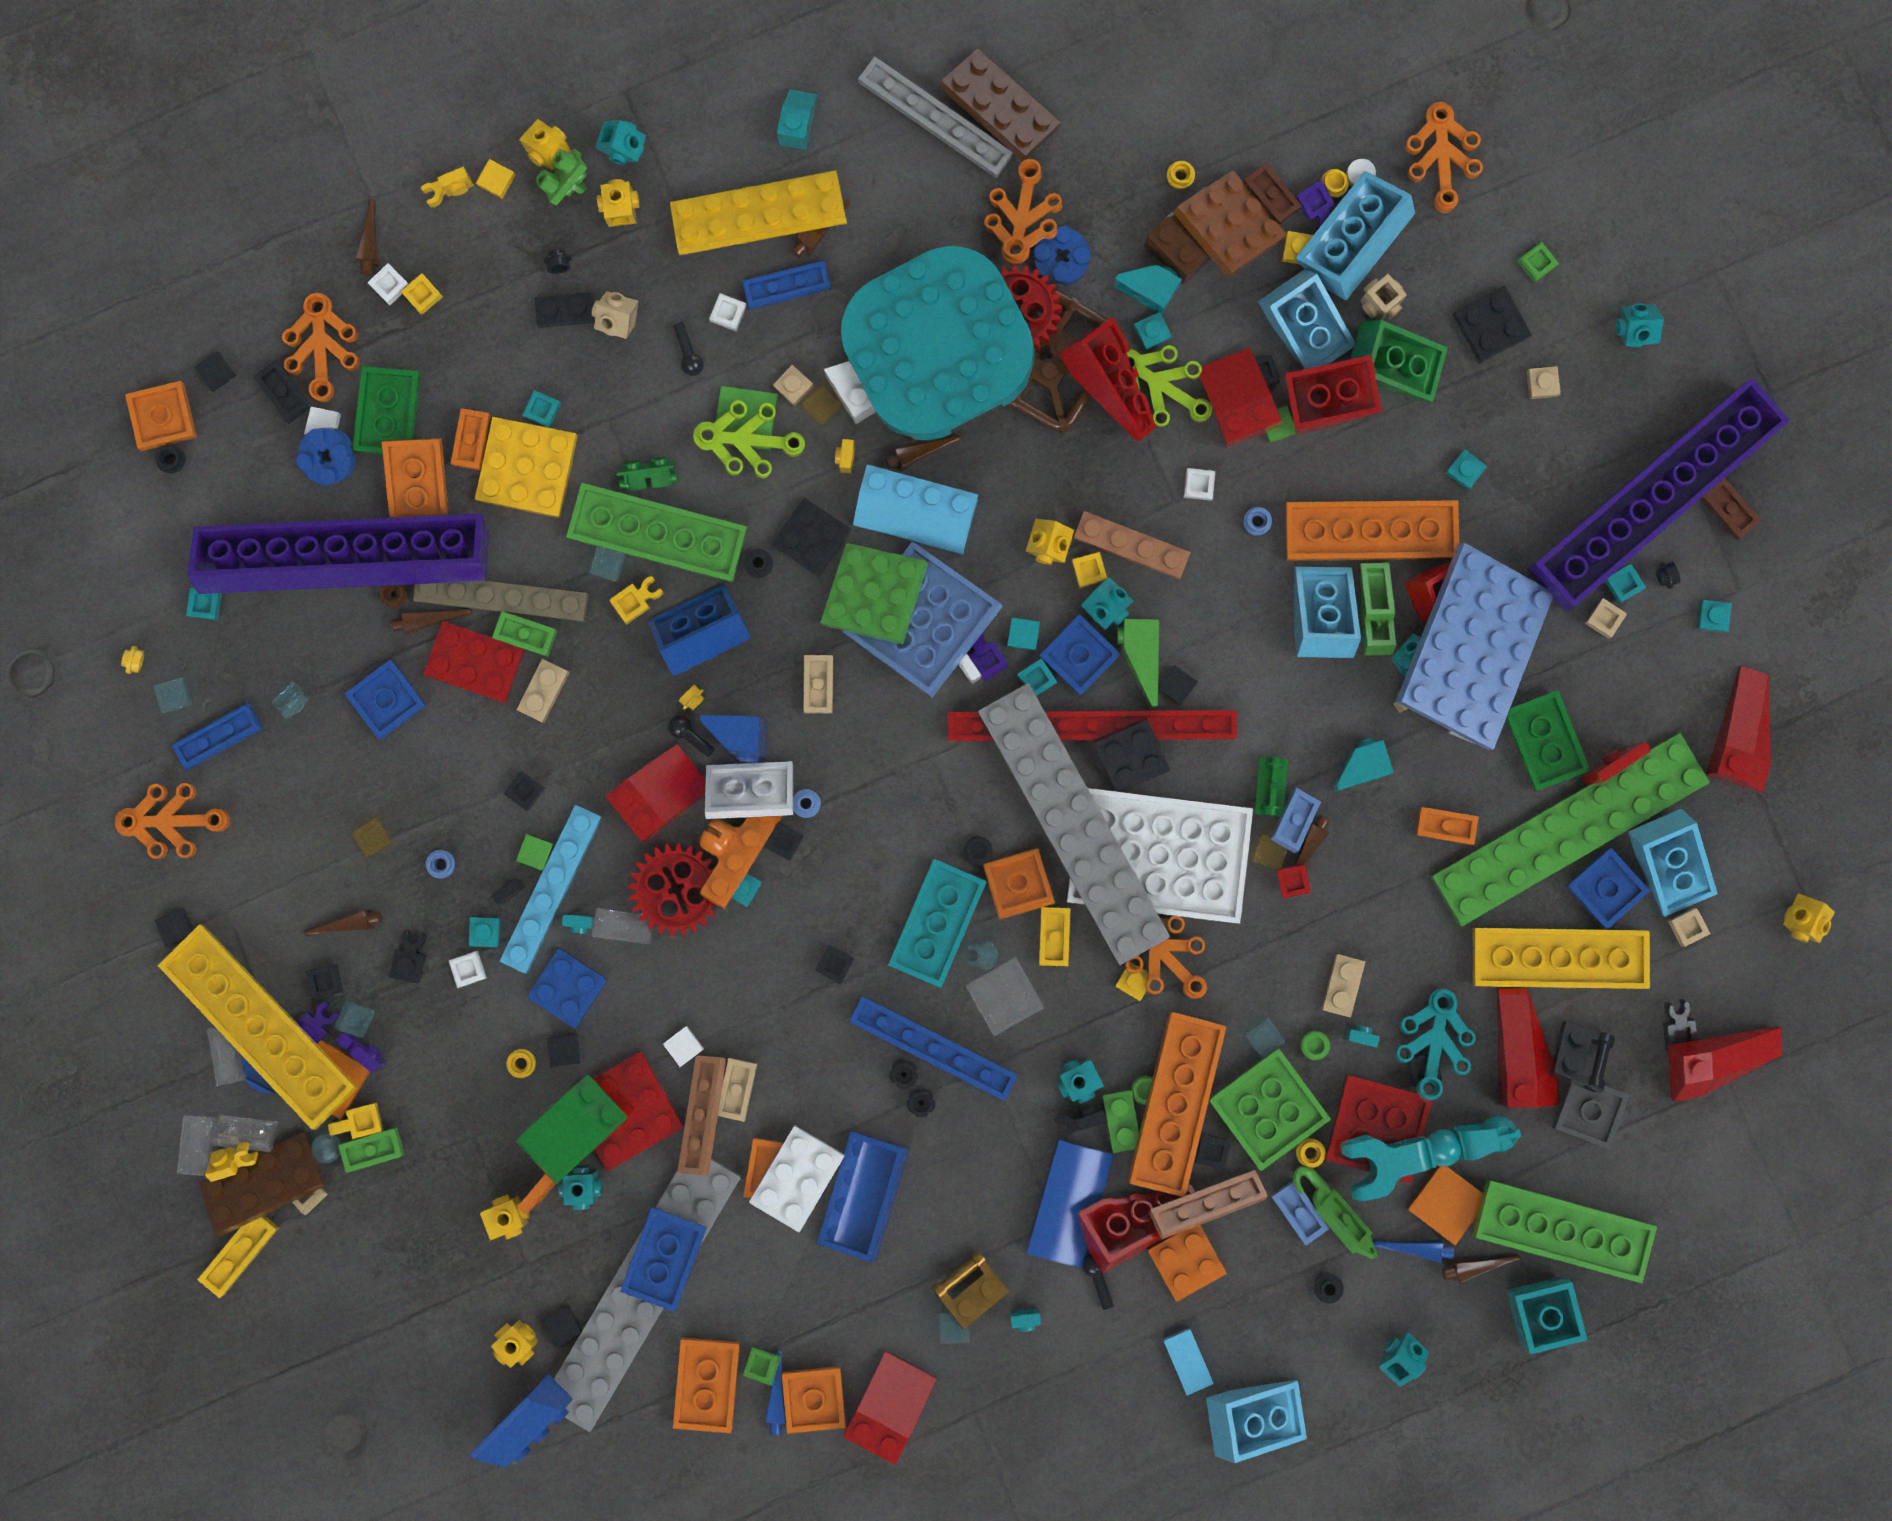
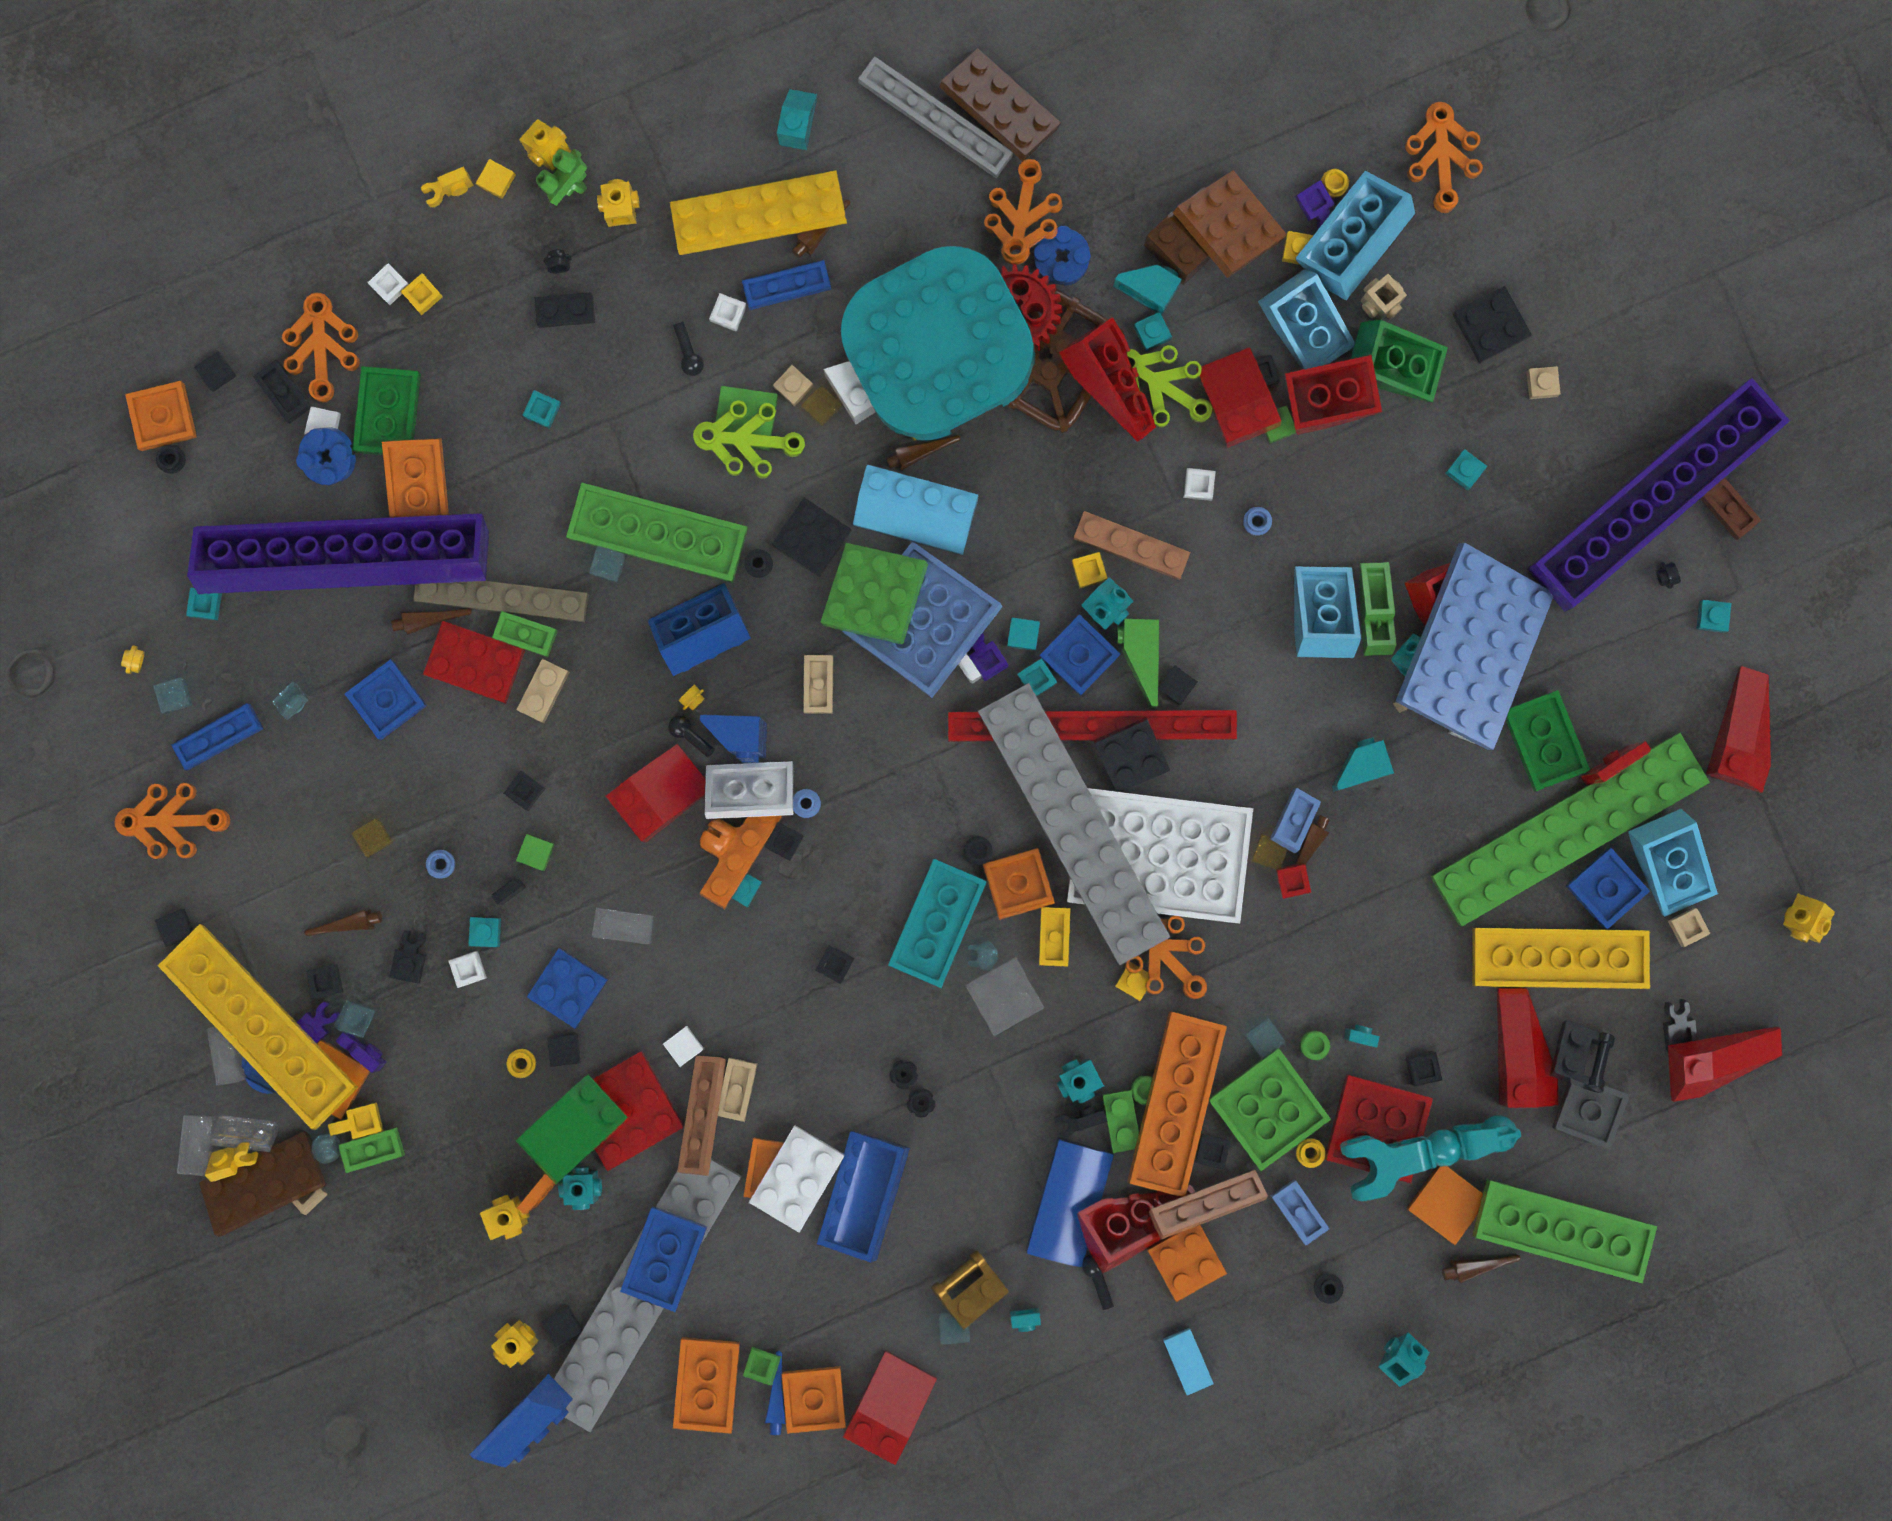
yellow plate [197,1215,279,1298] -> none
reddish brown piece [355,199,379,275] -> none
reddish brown plate [379,585,408,608] -> none
orange plate [450,408,491,471] -> none
yellow plate [475,417,578,518] -> none
medium azure plate [500,805,603,974] -> none
teal plate [562,915,597,934] -> none
tan brick [592,291,639,339] -> none
teal brick [595,120,646,165] -> none
yellow plate [609,576,664,624] -> none
green hinge [617,456,678,492] -> none
red gear [628,843,719,938] -> none
yellow plate [835,439,855,474] -> none
blue plate [849,996,1018,1101] -> none
yellow brick [1026,519,1074,565] -> none
yellow plate [1167,161,1195,190] -> none
medium azure slope [1206,1380,1307,1463] -> none
copper plate [1243,162,1302,225] -> none
green hinge [1254,757,1288,817] -> none
orange plate [1285,500,1460,561] -> none
bright green plate [1293,1166,1378,1259] -> none
tan plate [1321,954,1365,1018] -> none
white tile [1346,159,1376,187] -> none
blue piece [1373,1240,1454,1263] -> none
teal plant [1394,988,1476,1101] -> none
orange plate [1415,807,1479,845] -> none
teal brick [1506,1276,1588,1355] -> none
bright green tile [1517,242,1559,283] -> none
tan plate [1585,598,1627,639] -> none
teal plate [1605,564,1646,604] -> none
teal brick [1615,303,1664,347] -> none

